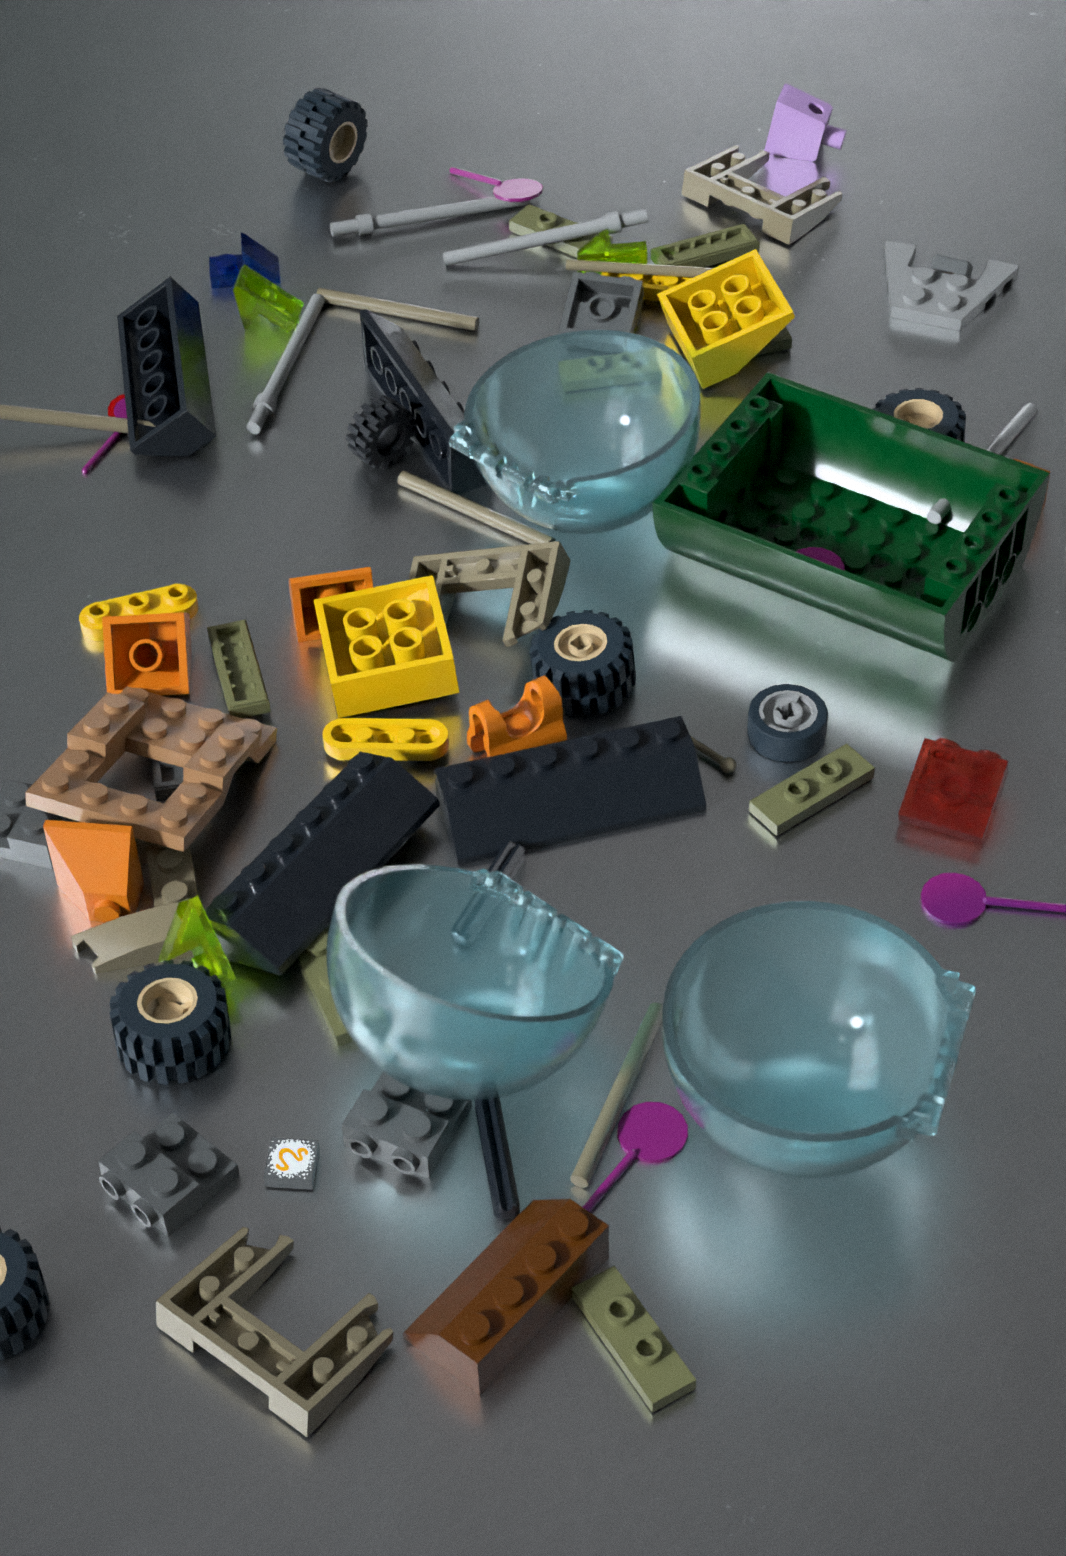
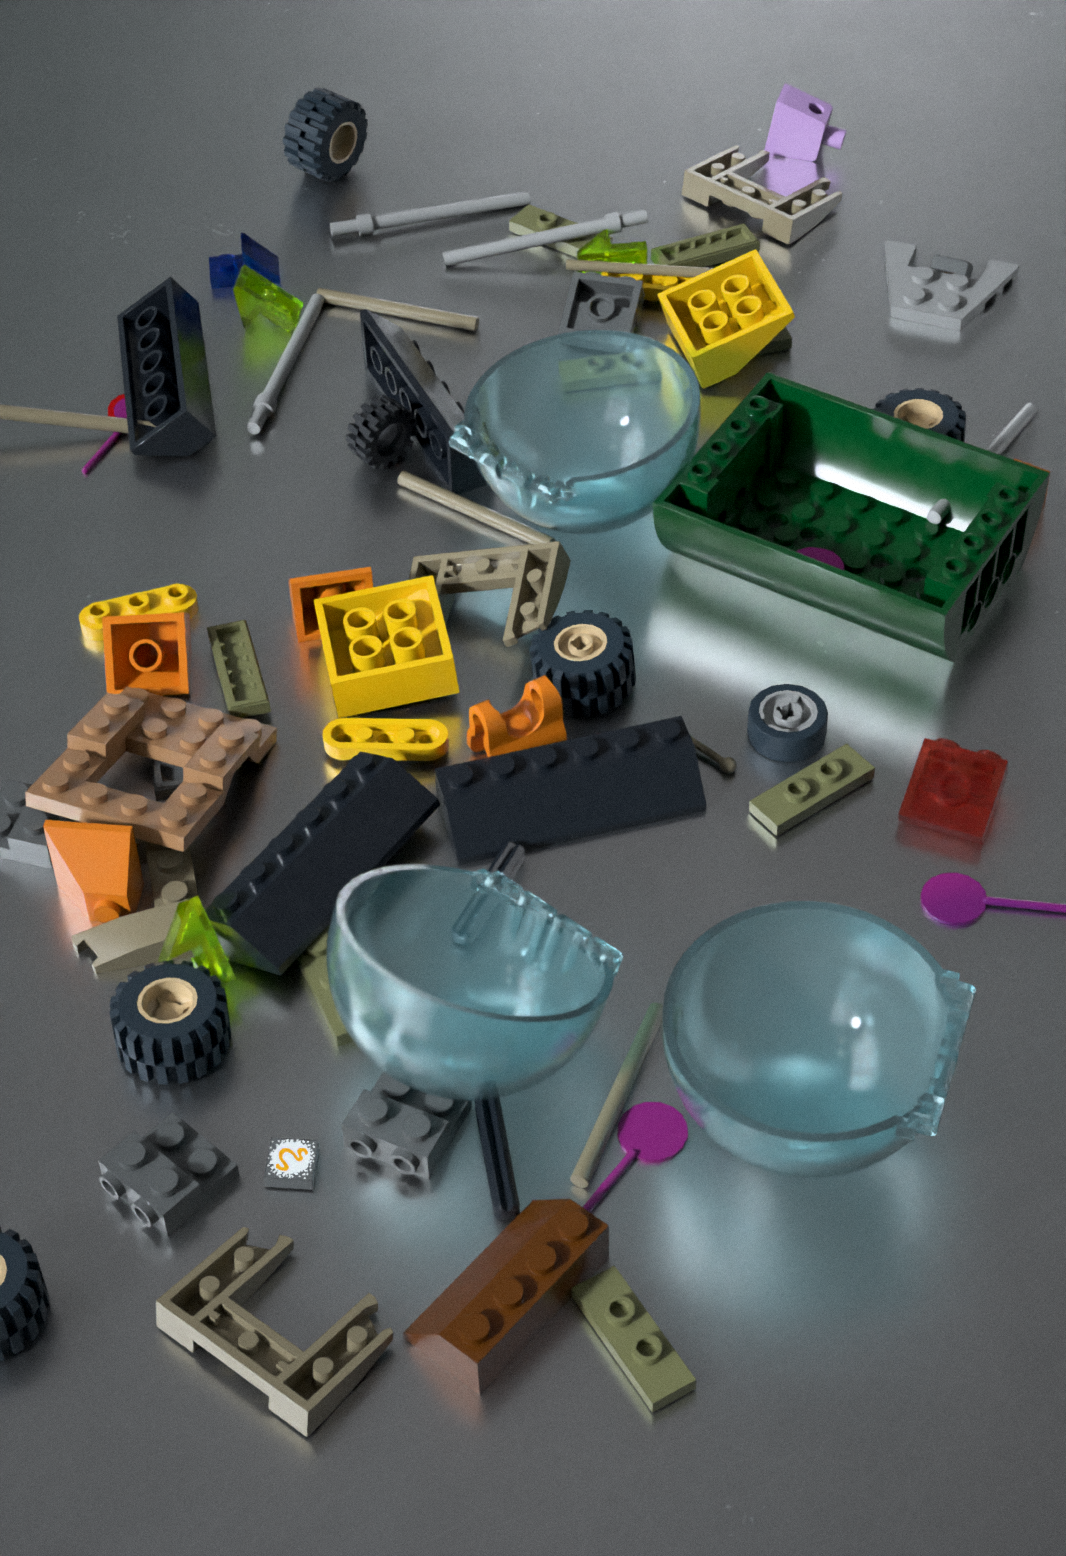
piece [449,167,543,202] -> none

